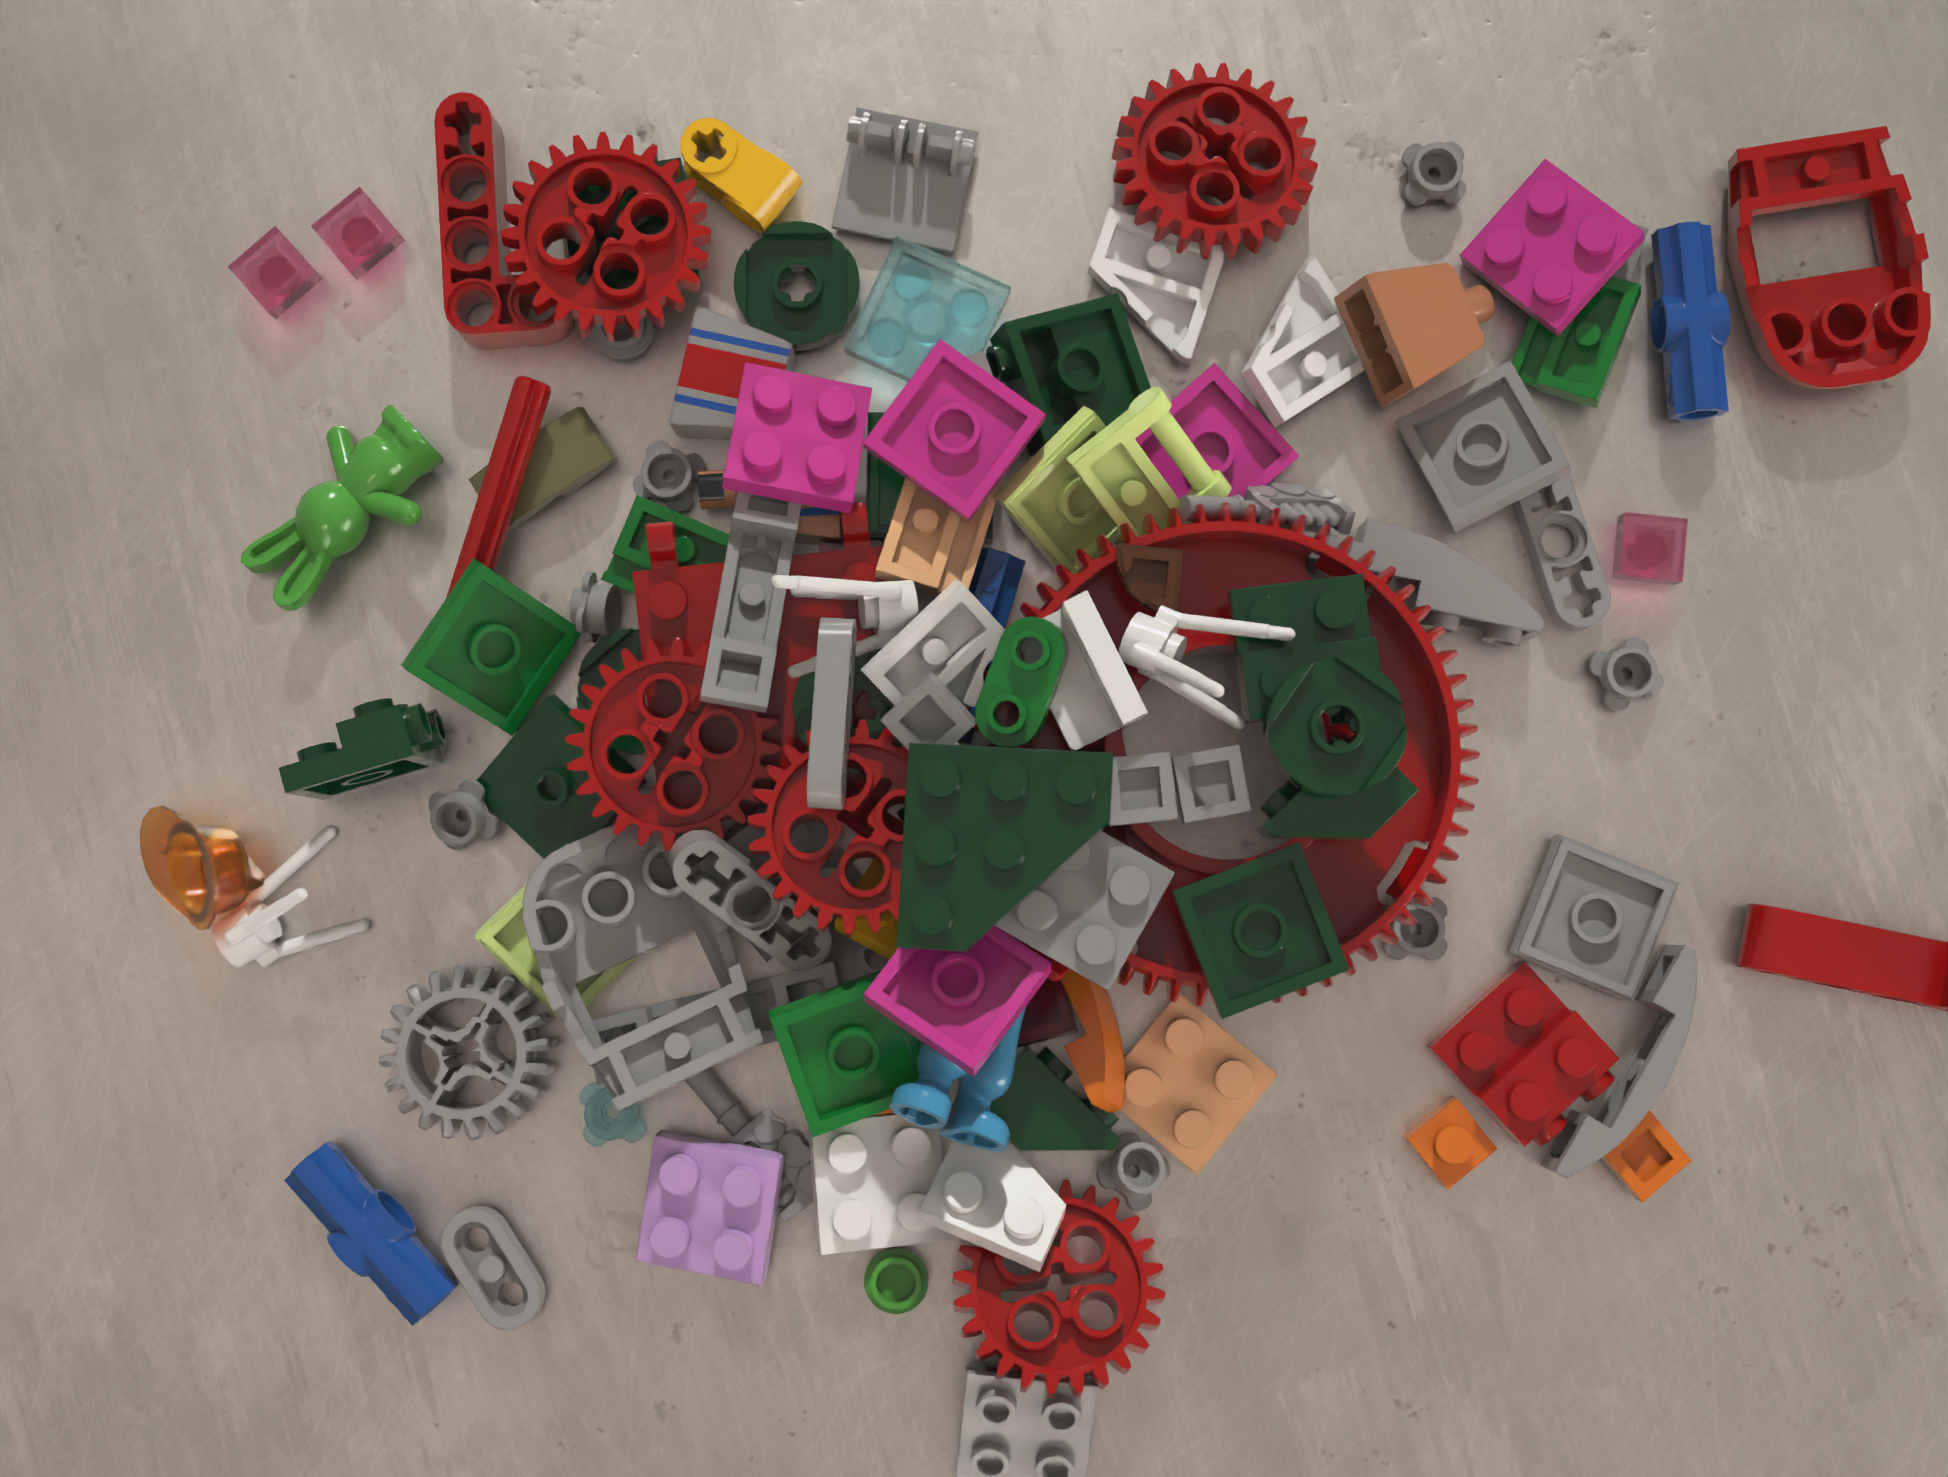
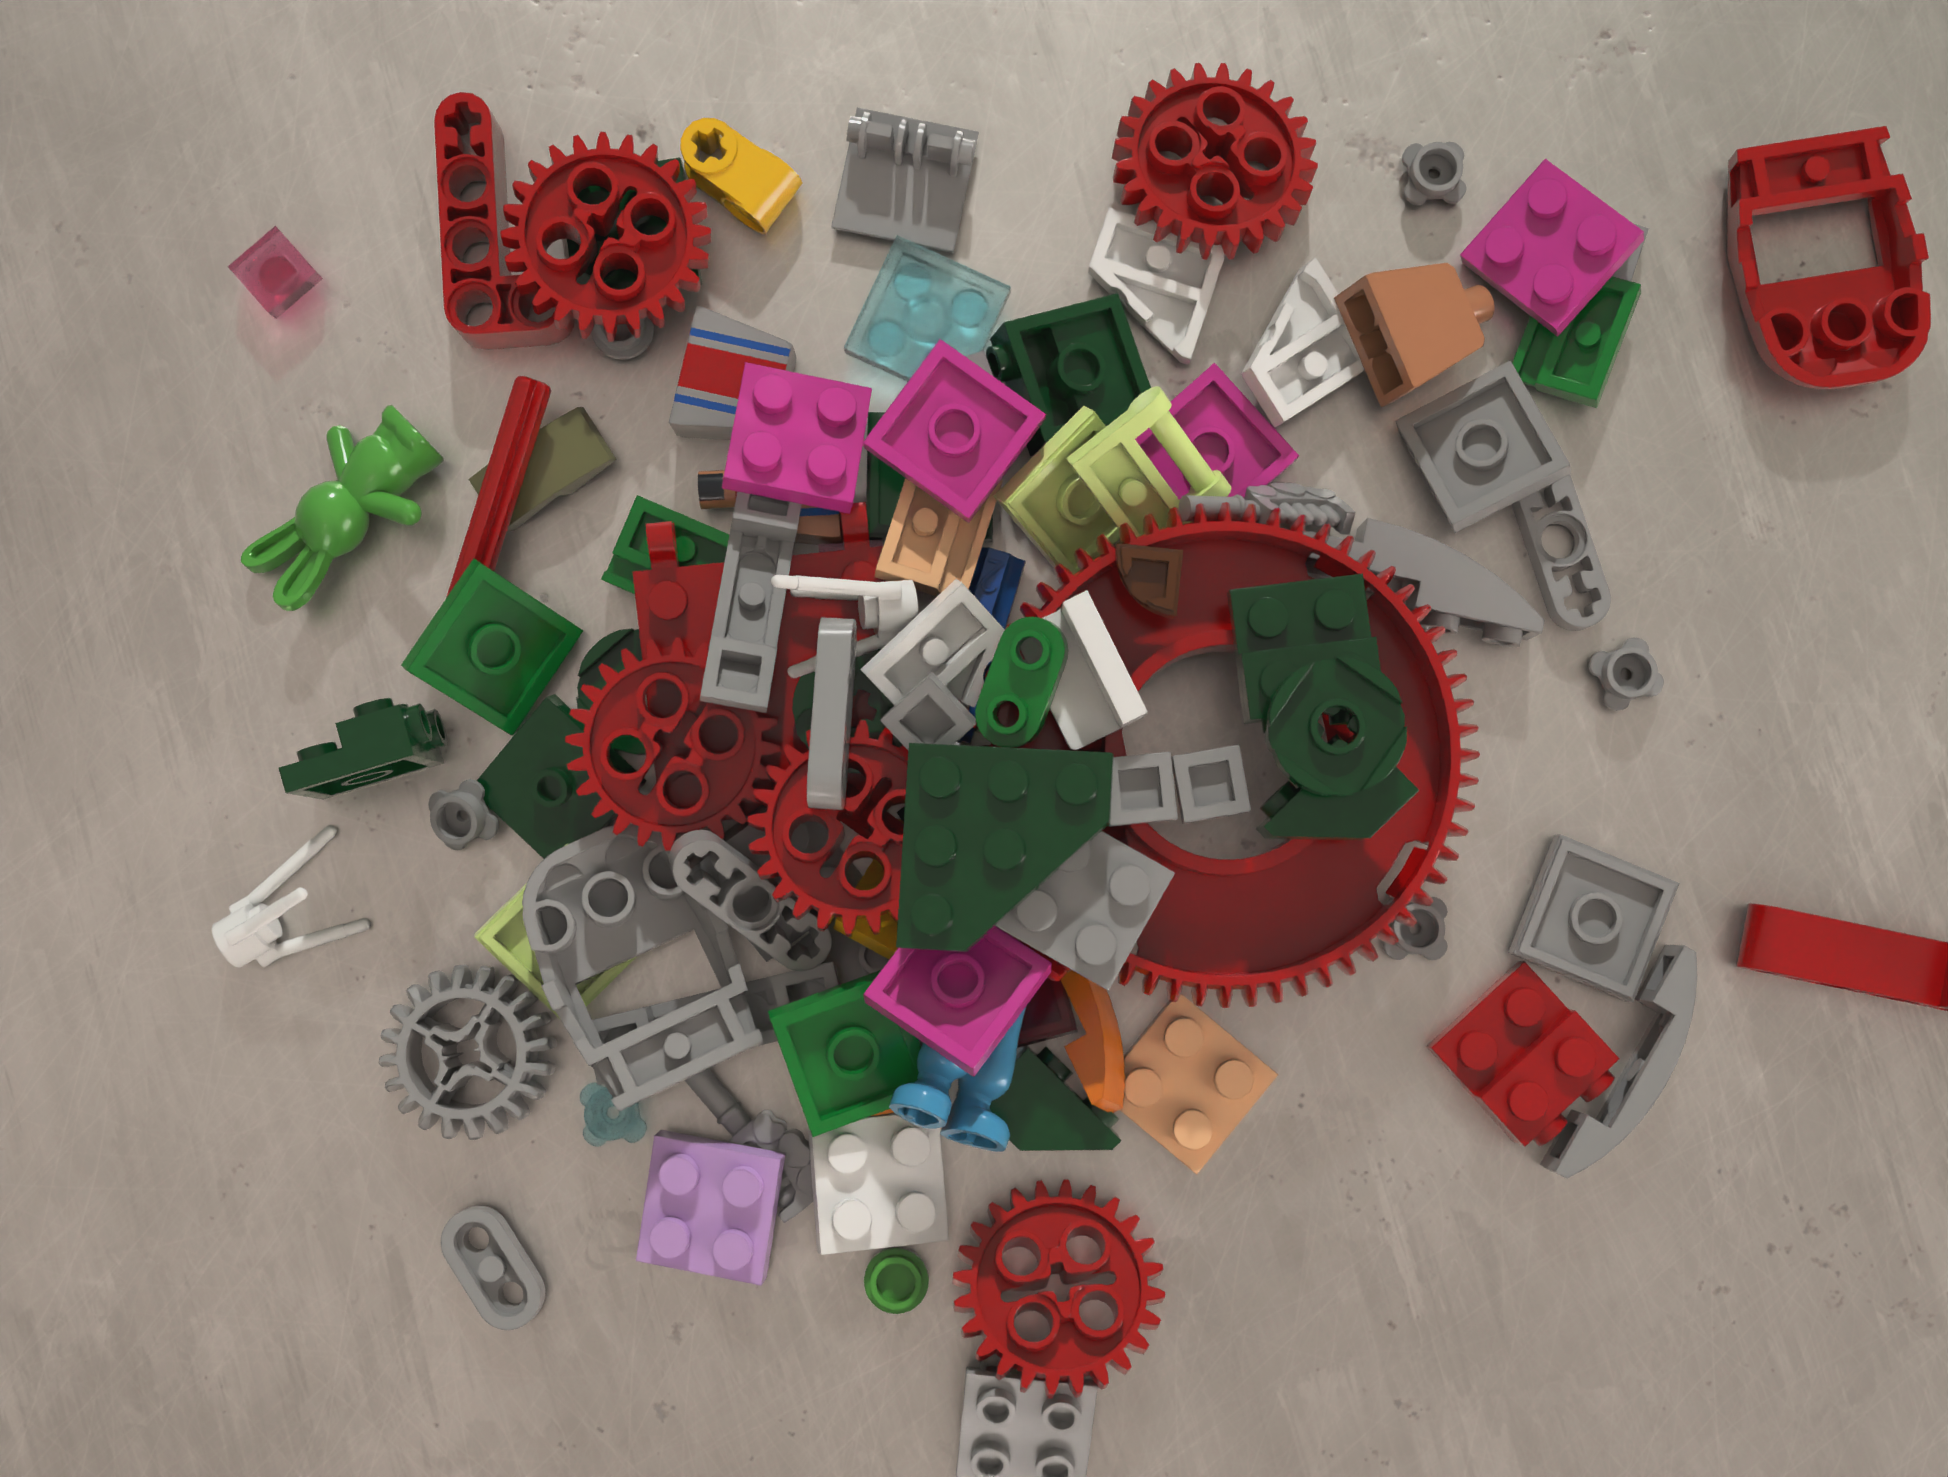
clear orange piece [140,805,265,930] -> none
blue piece [284,1141,459,1326] -> none
clear pink plate [311,186,405,280] -> none
light grey plate [570,571,621,643] -> none
light grey plate [633,440,706,513] -> none
dark green plate [734,221,861,351] -> none
white wing [919,1141,1066,1272] -> none
light grey plate [1096,1133,1170,1211] -> none
white plant [1119,605,1296,730] -> none
dark green plate [1171,843,1349,1019] -> none
orange plate [1403,1096,1498,1189] -> none
orange plate [1601,1110,1692,1202] -> none
clear pink plate [1612,512,1688,585] -> none
blue piece [1650,221,1730,422] -> none

